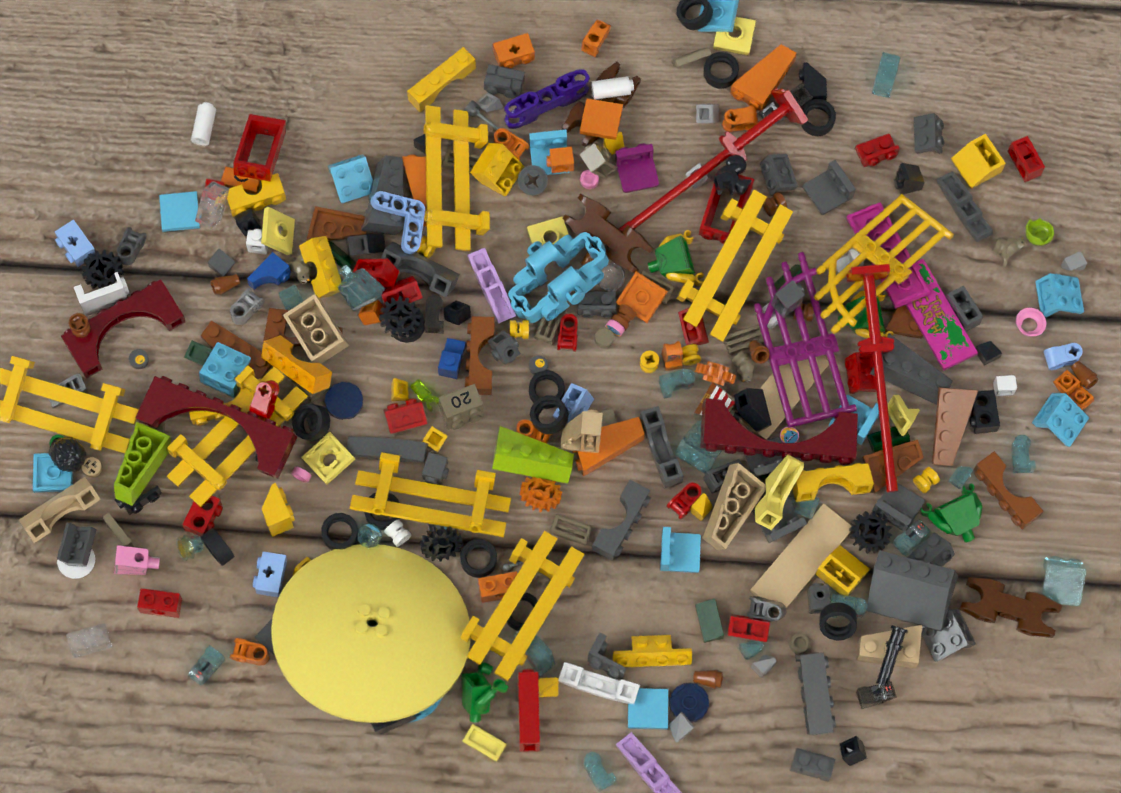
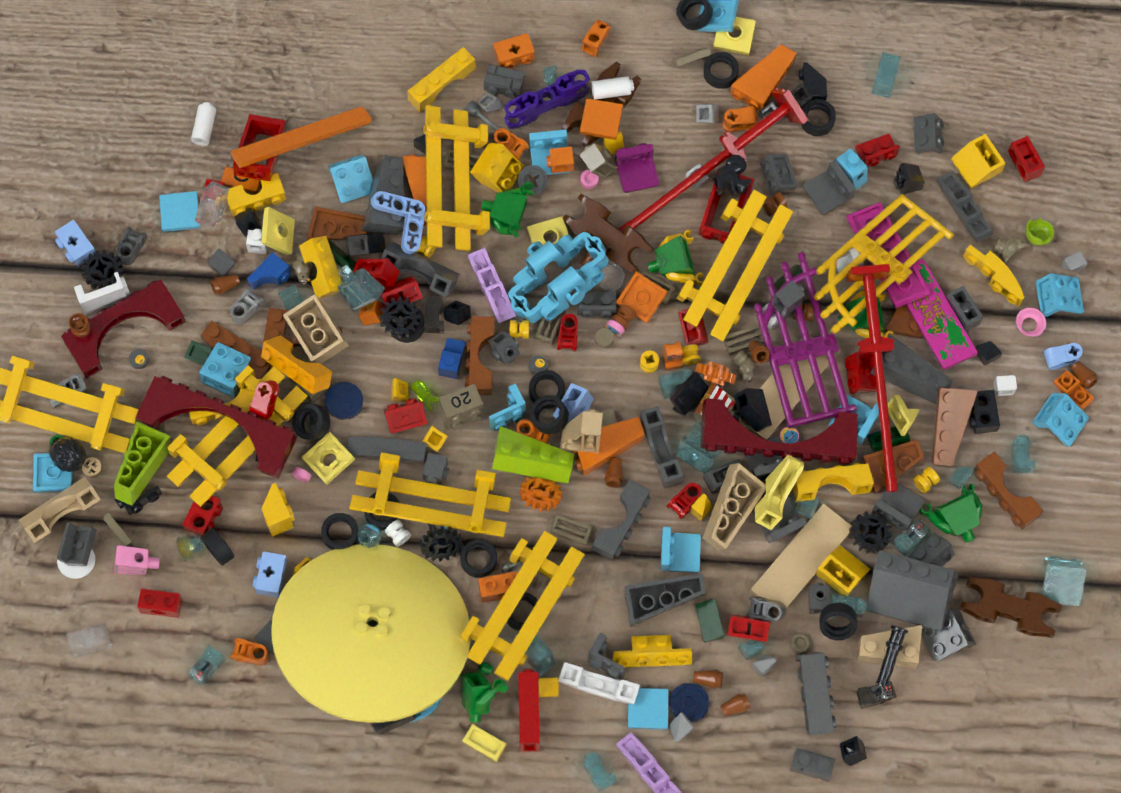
none -> orange tile [231,106,372,168]
none -> green torso [481,182,535,238]
none -> medium azure bracket [489,384,526,431]
none -> clear light blue slope [543,65,557,86]
none -> dark orange cone [604,458,623,488]
none -> dark grey wedge [624,573,706,627]
none -> black bracket [669,372,709,416]
none -> dark orange cone [720,693,751,716]
none -> medium azure torso [836,149,868,190]
none -> yellow slope [963,245,1024,307]

